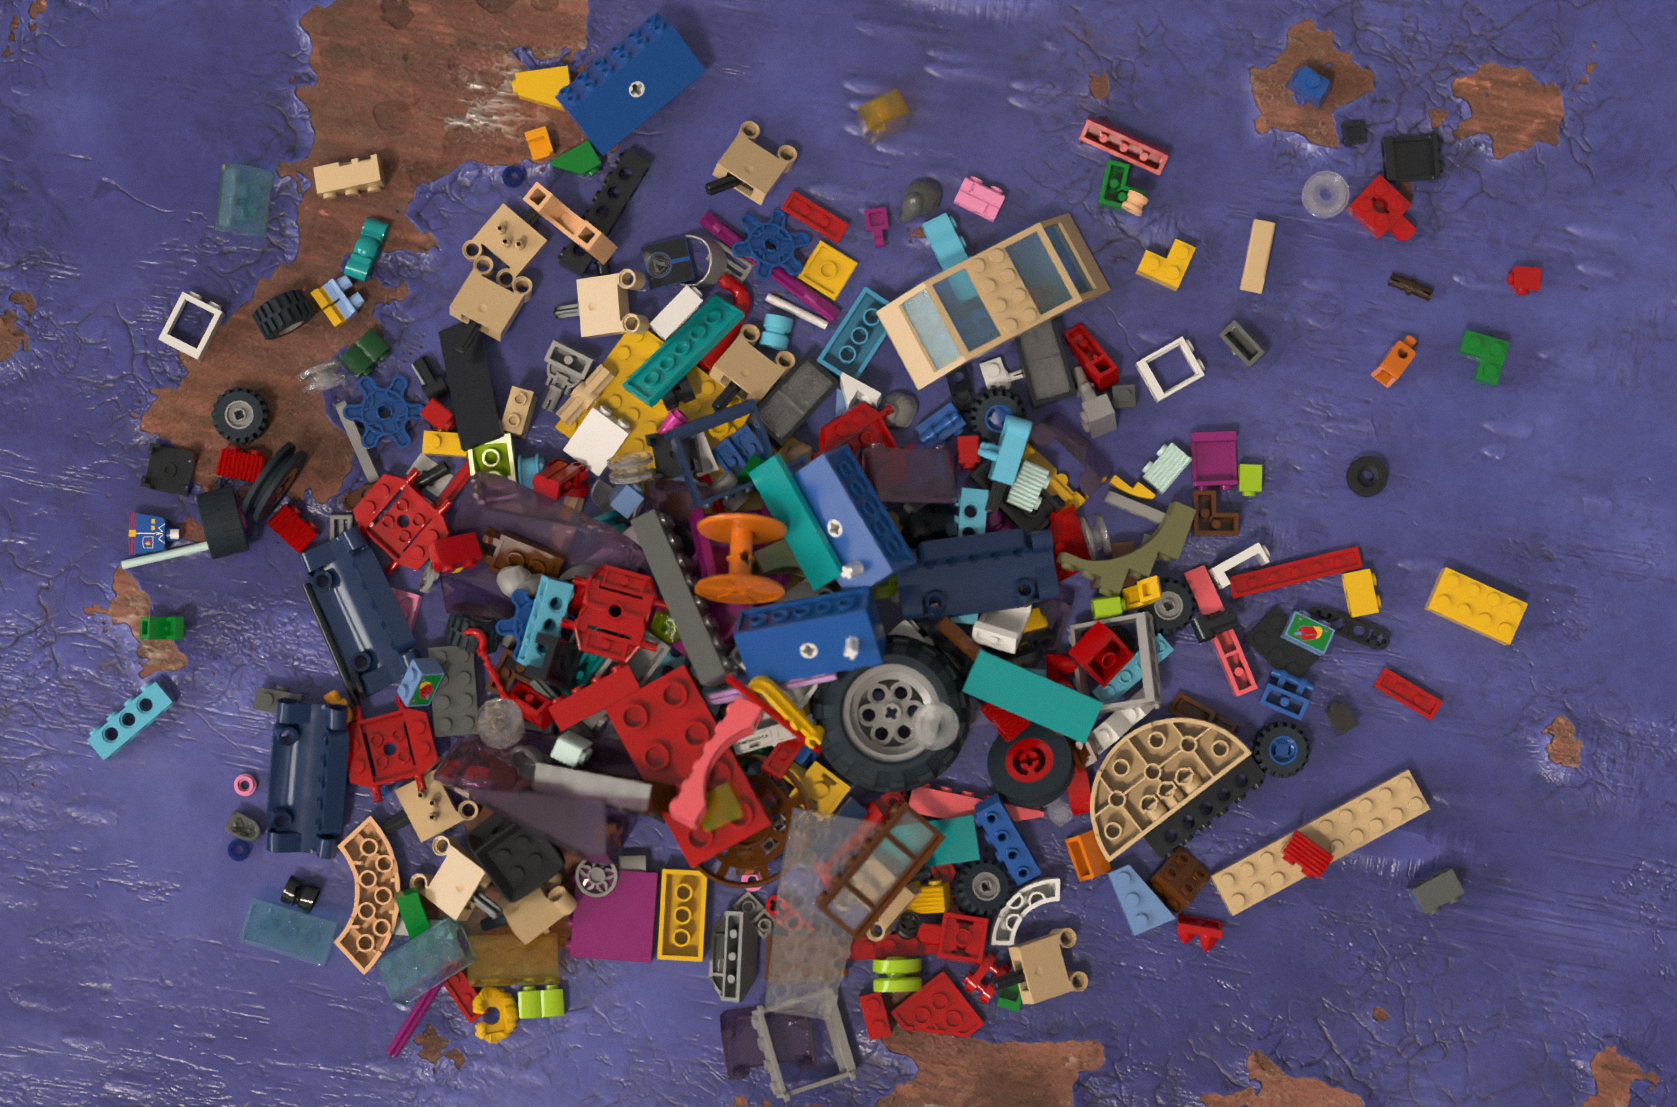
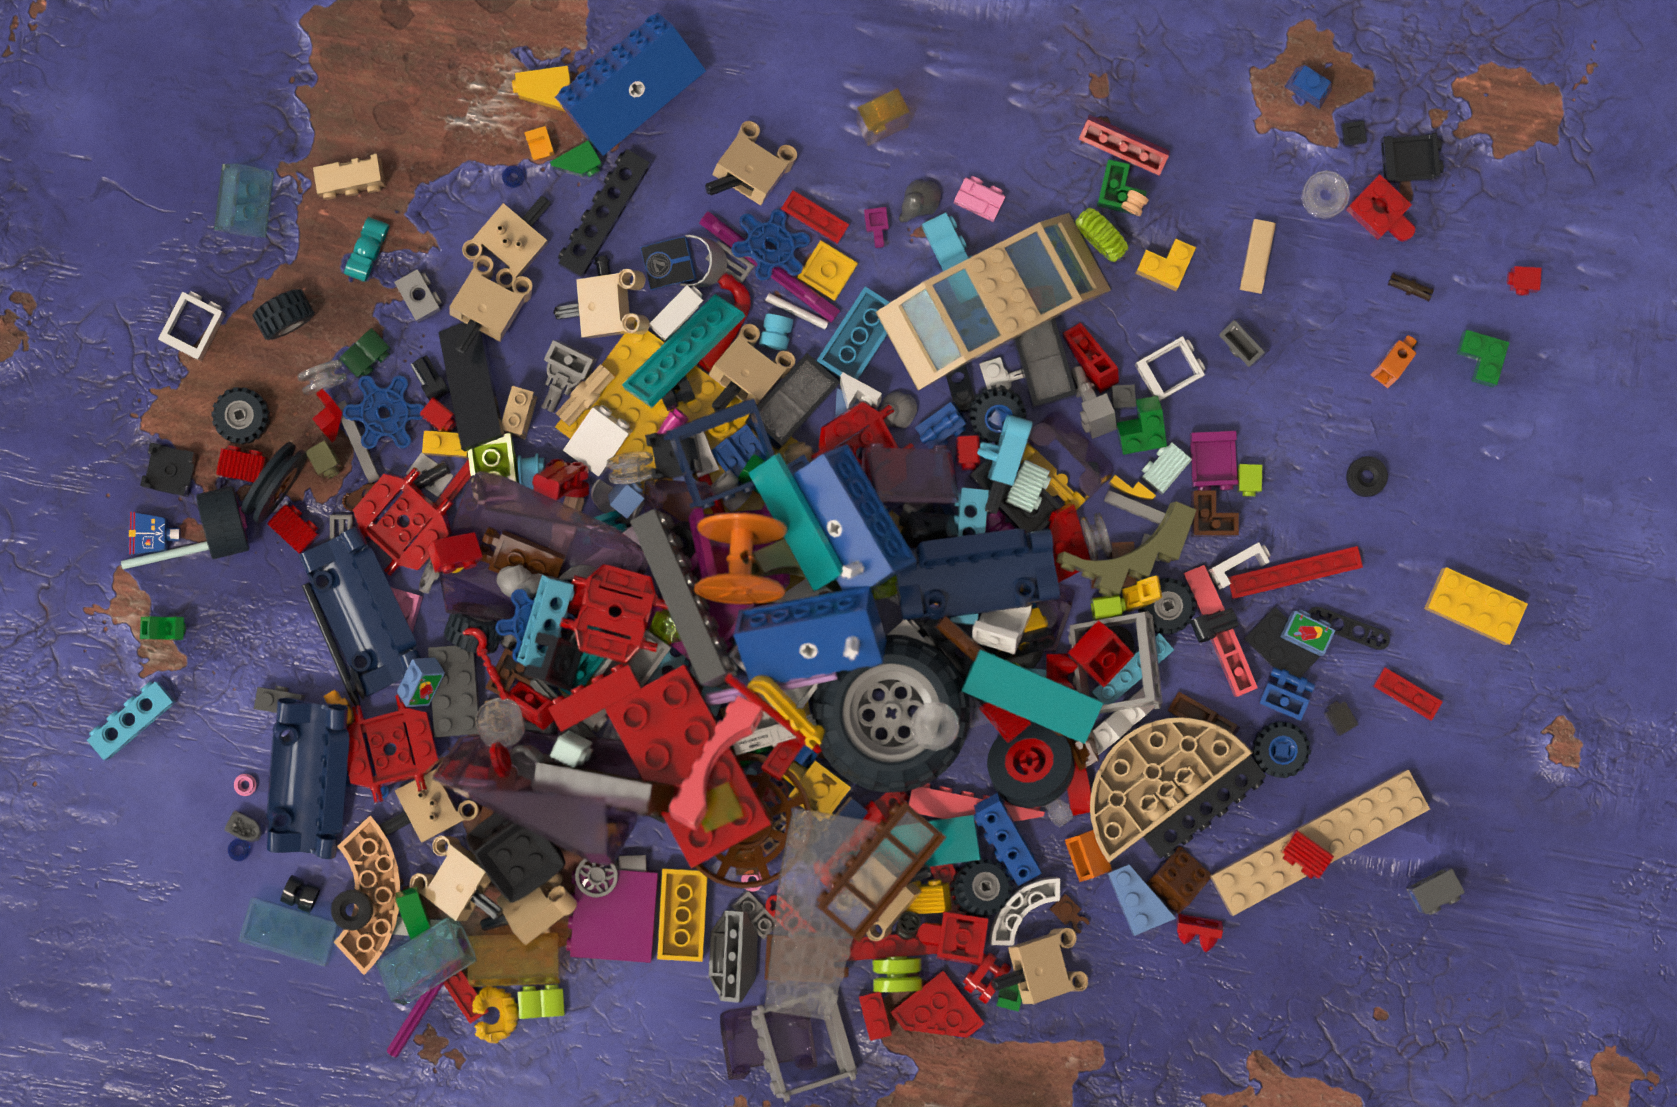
light blue hips [311,275,365,329] -> none
light nougat arch [523,182,618,265] -> none
yellow brick [1341,569,1381,618] -> none
none -> olive brick [305,440,343,479]
none -> red slope [312,388,343,443]
none -> black tyre [331,889,373,931]
none -> light grey brick [394,269,442,323]
none -> red gear [490,742,512,778]
none -> reddish brown plate [1049,894,1090,934]
none -> lime gear [1075,208,1128,262]
none -> green brick [1116,396,1167,455]

